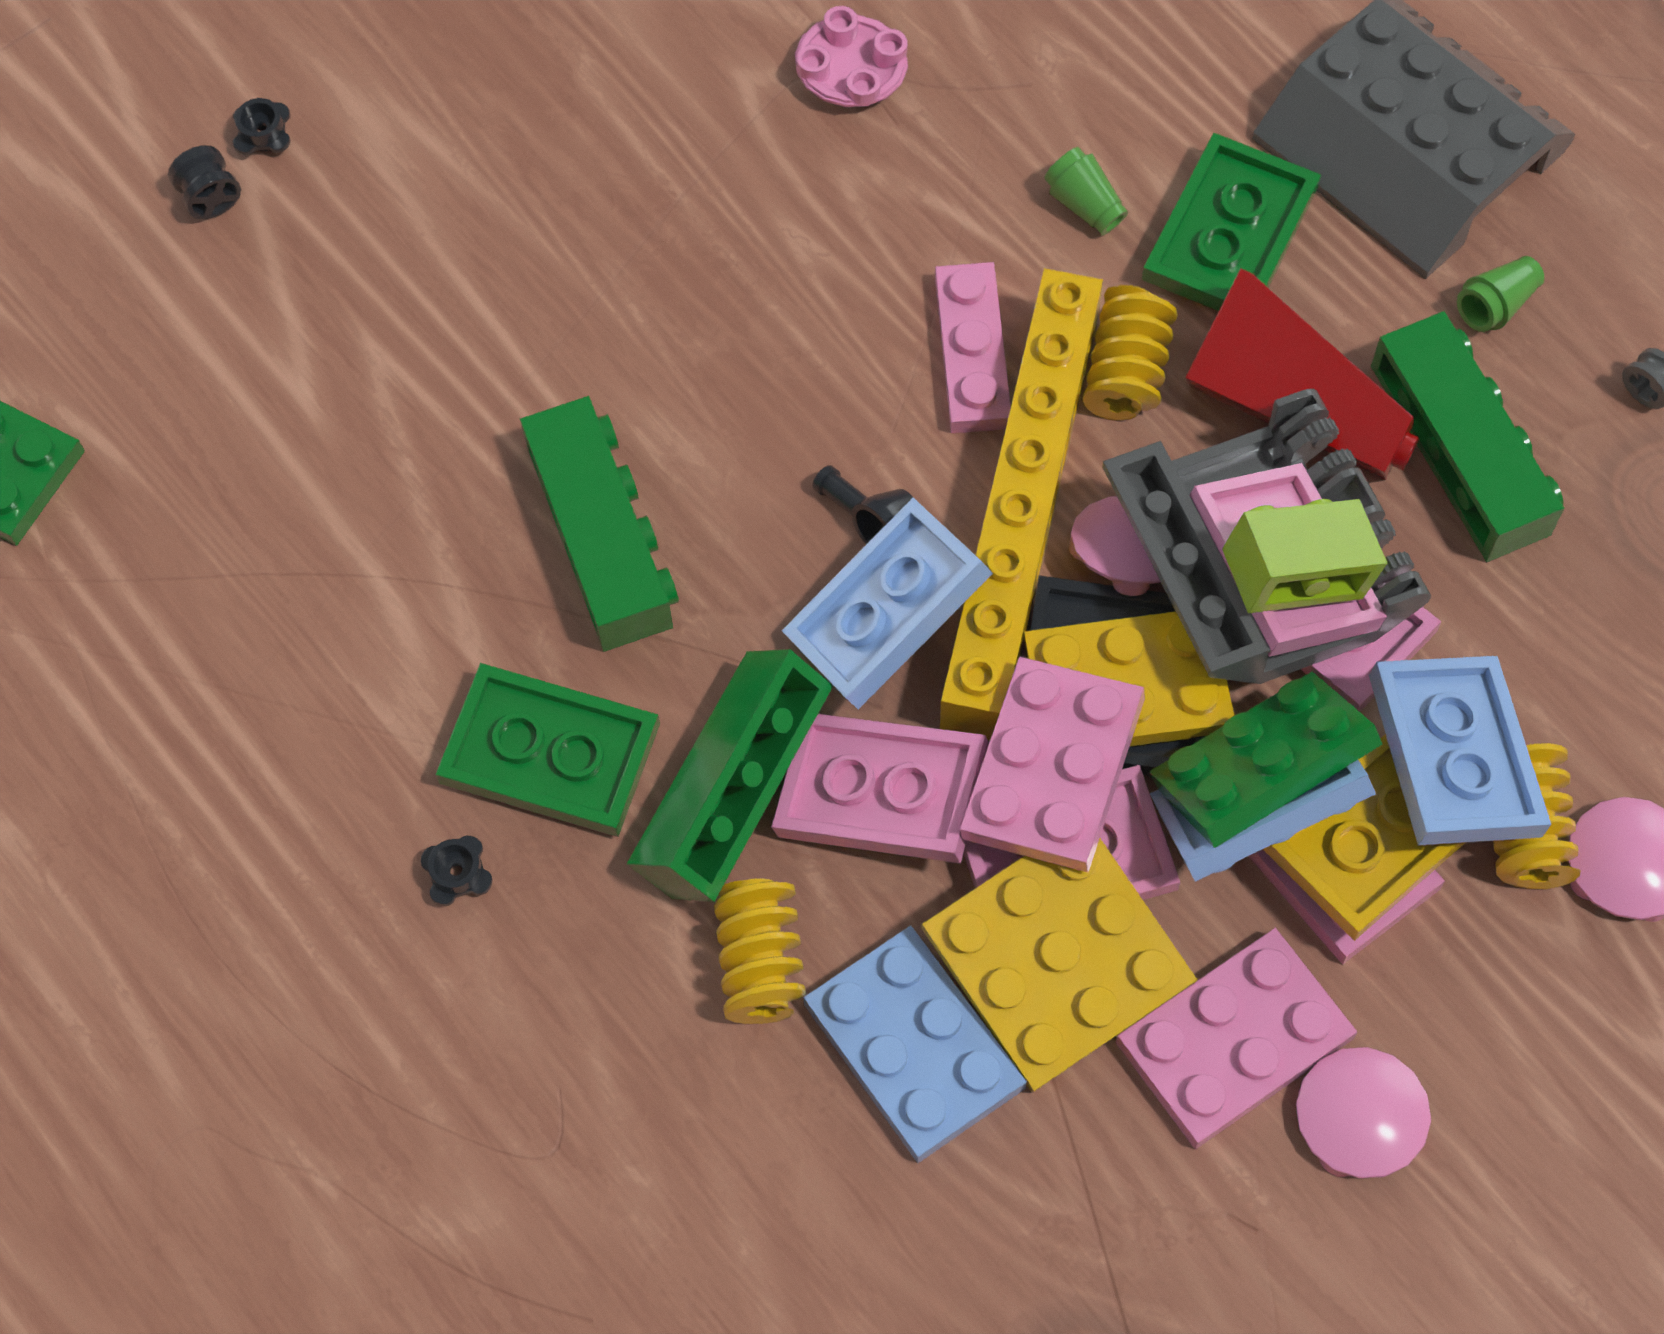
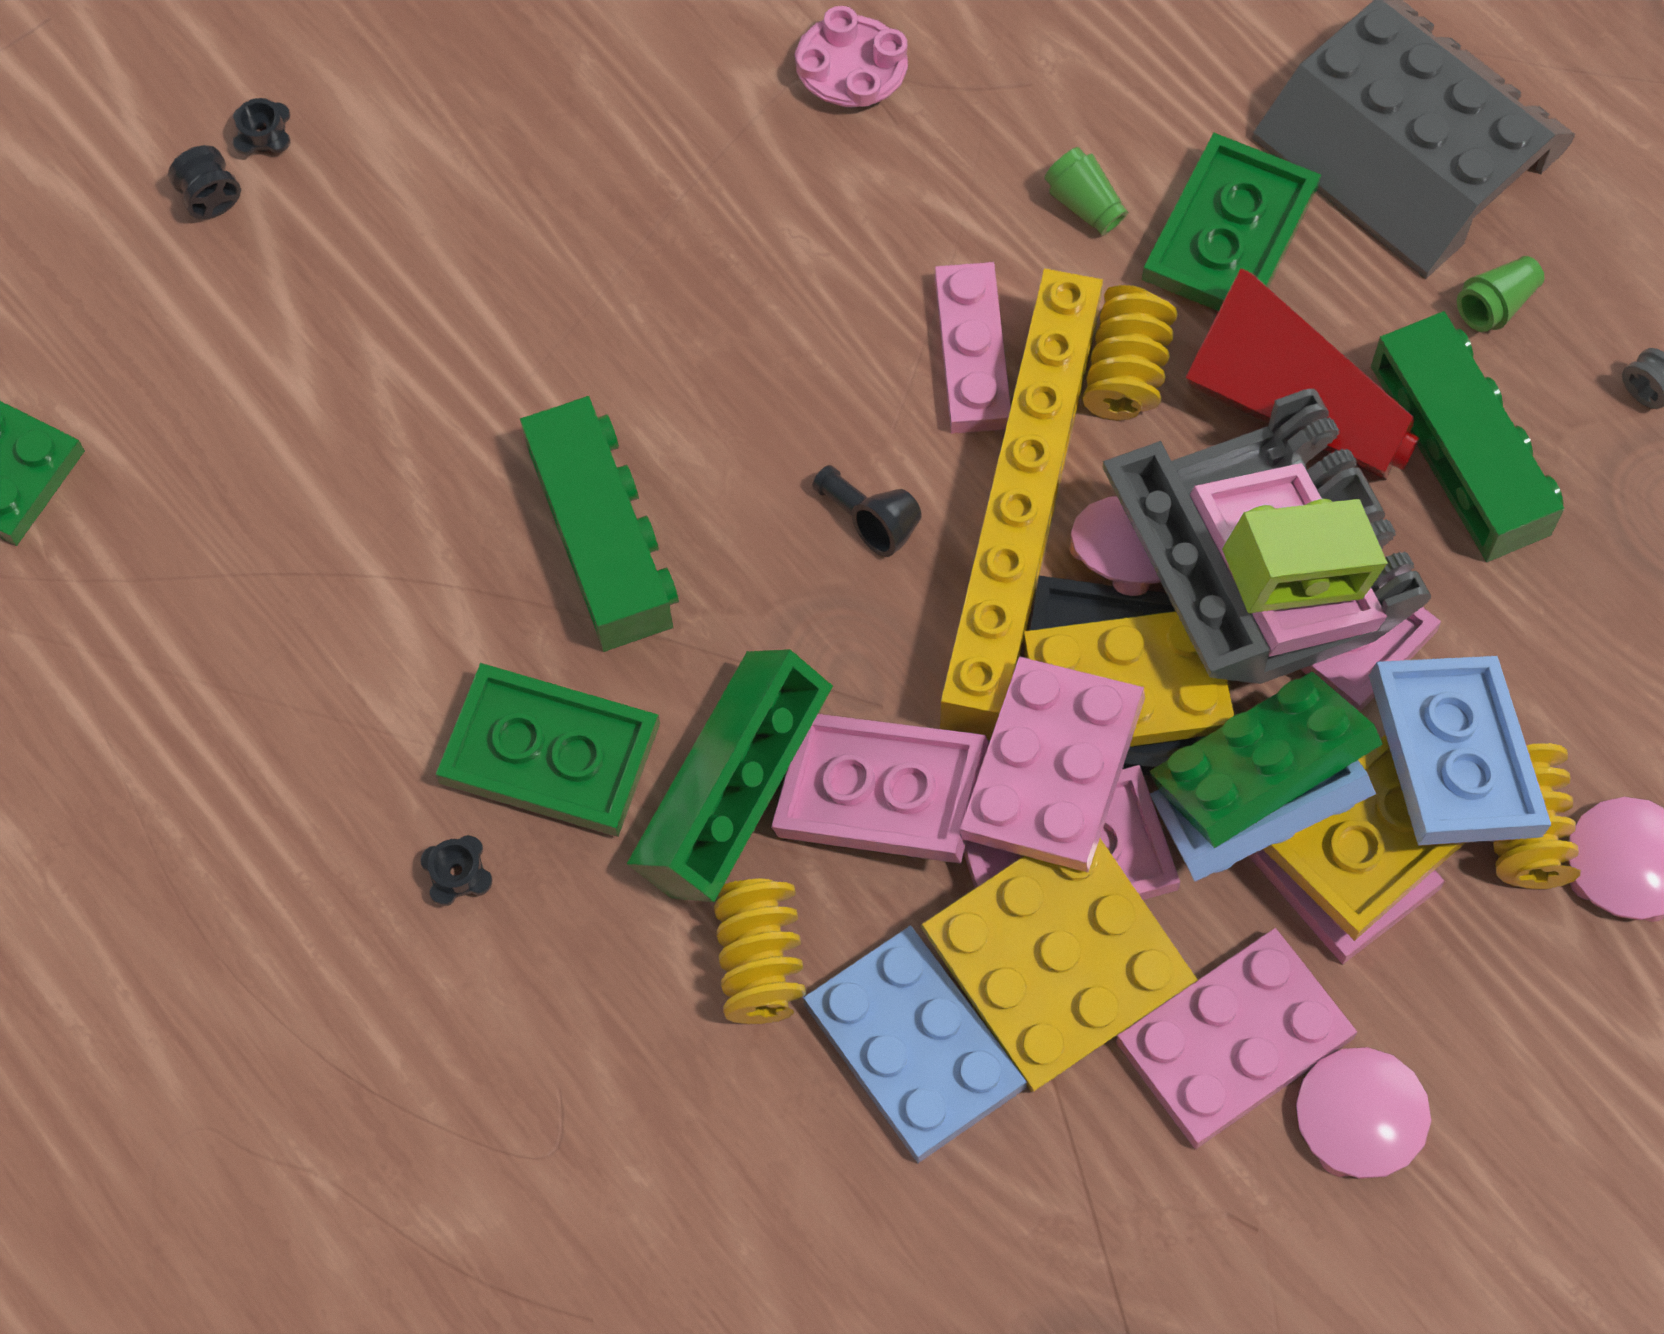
light blue plate [782,498,993,709] -> none

